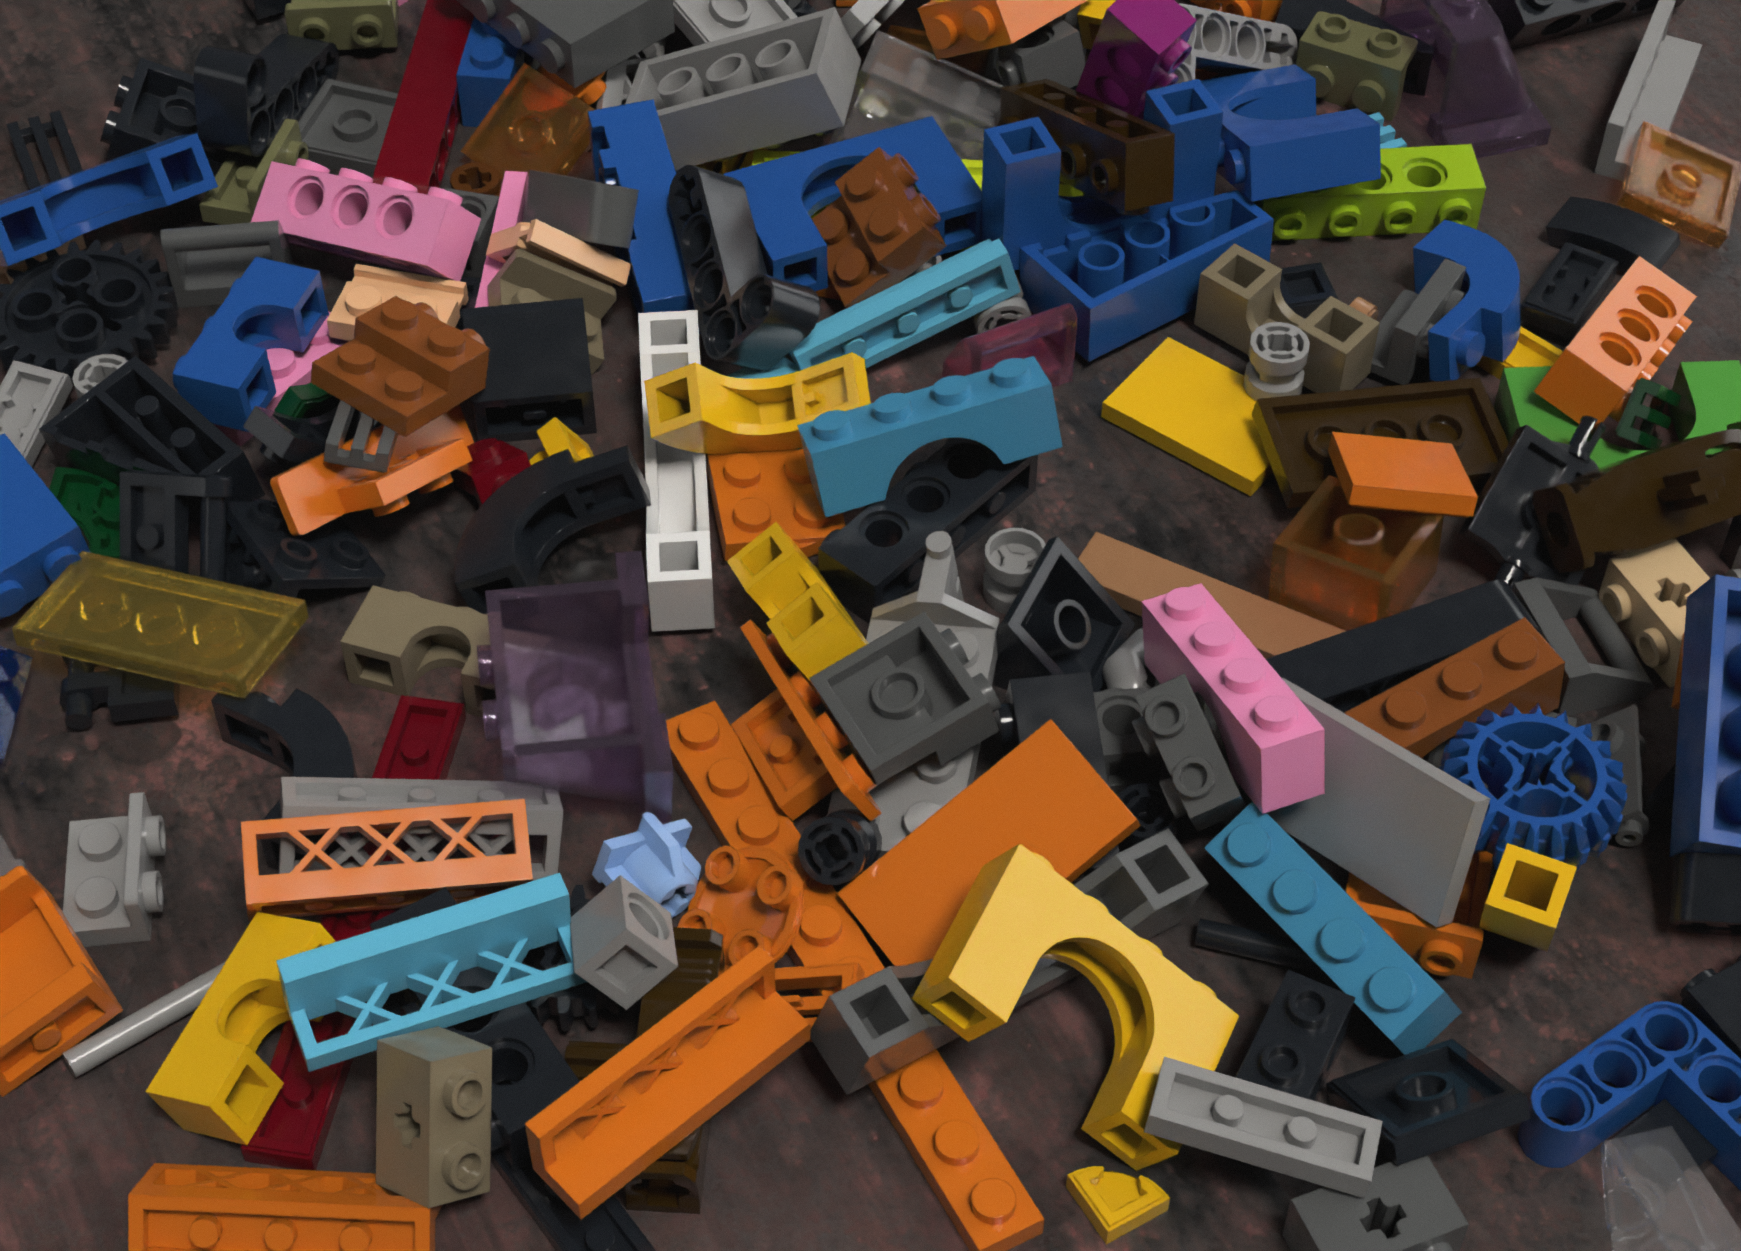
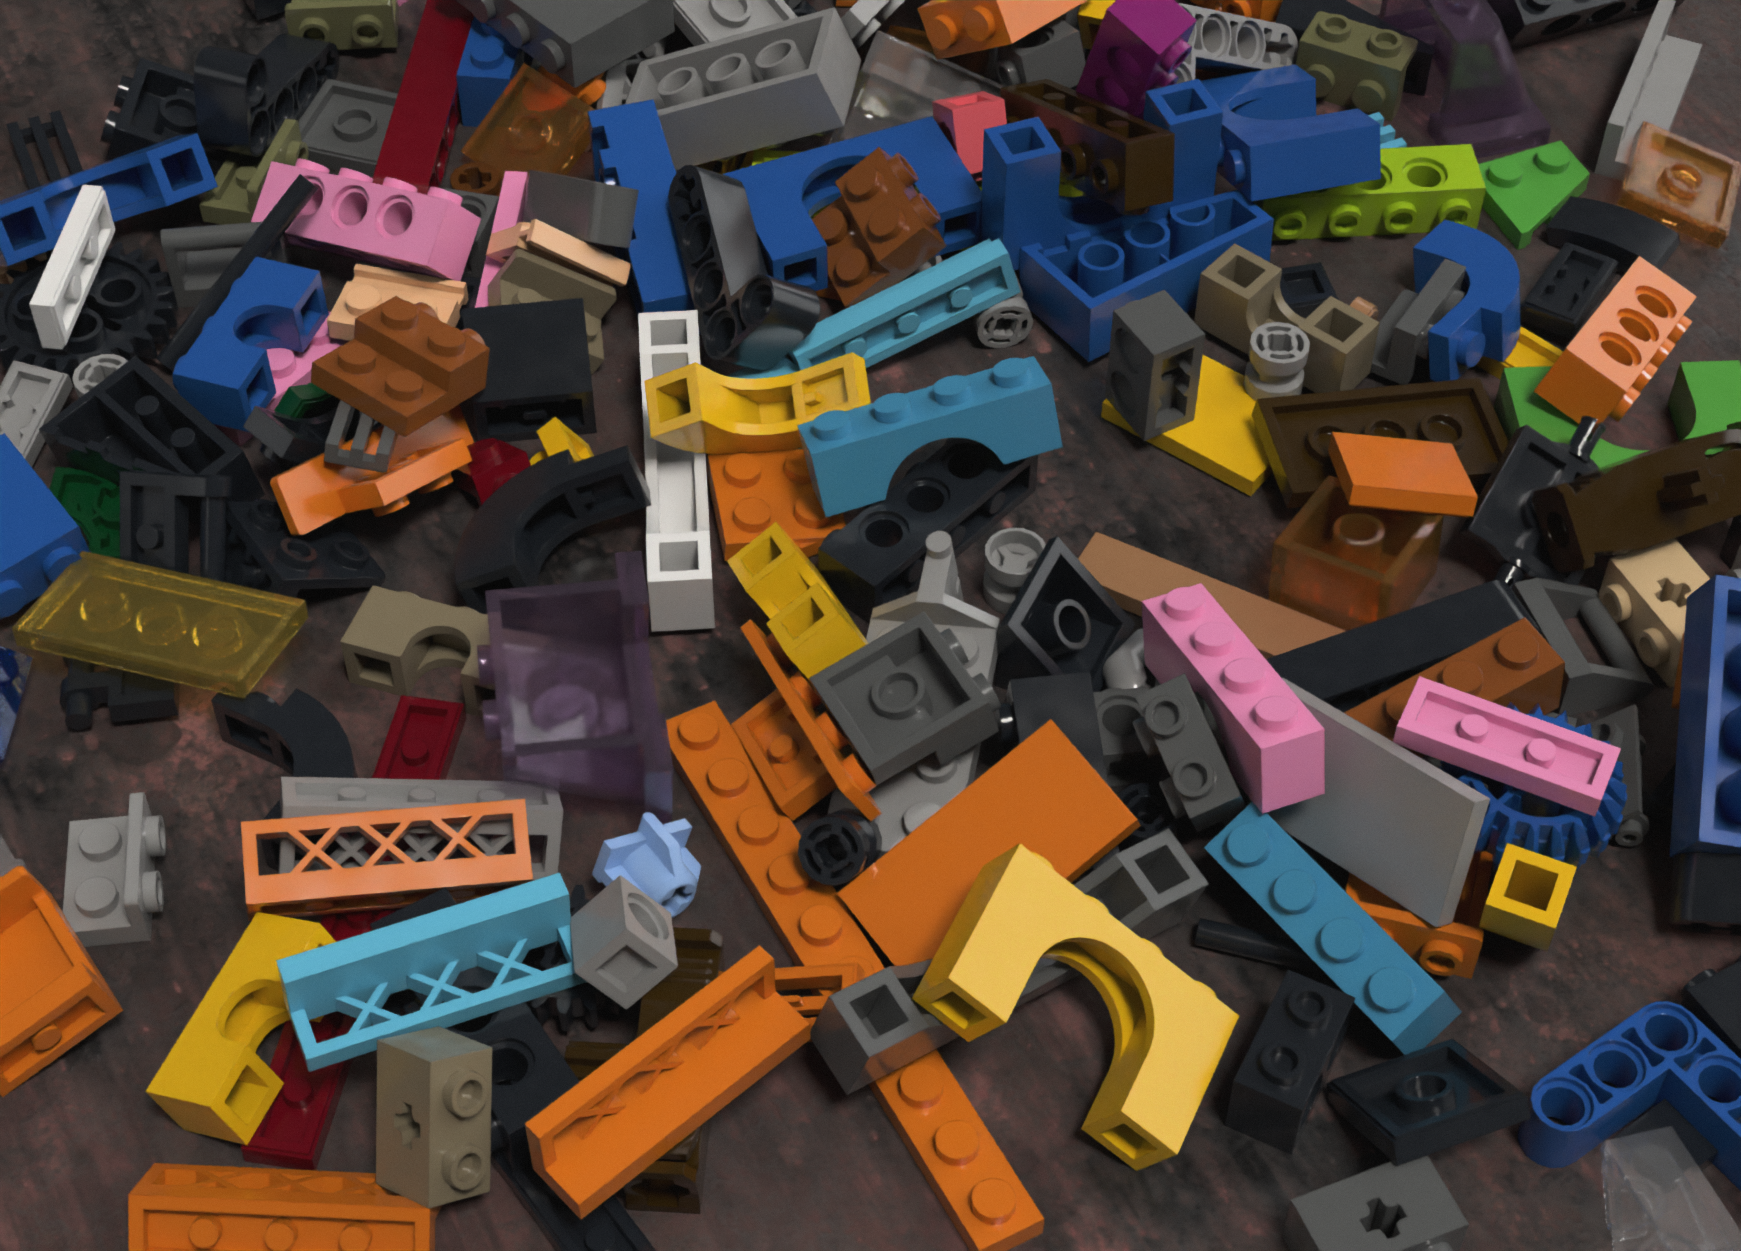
light grey bar [62,961,226,1078] -> none
orange dish [678,845,805,971] -> none
clear pink tile [942,303,1077,388] -> none
yellow tile [1066,1166,1170,1245] -> none
light grey plate [1144,1056,1383,1198] -> none
dark green tile [1616,378,1682,449] -> none
none -> white tile [29,185,116,349]
none -> black bar [156,174,319,371]
none -> coral brick [932,91,1007,181]
none -> dark grey brick [1105,290,1205,441]
none -> bright pink plate [1393,676,1621,817]
none -> bright green wing [1478,140,1590,250]

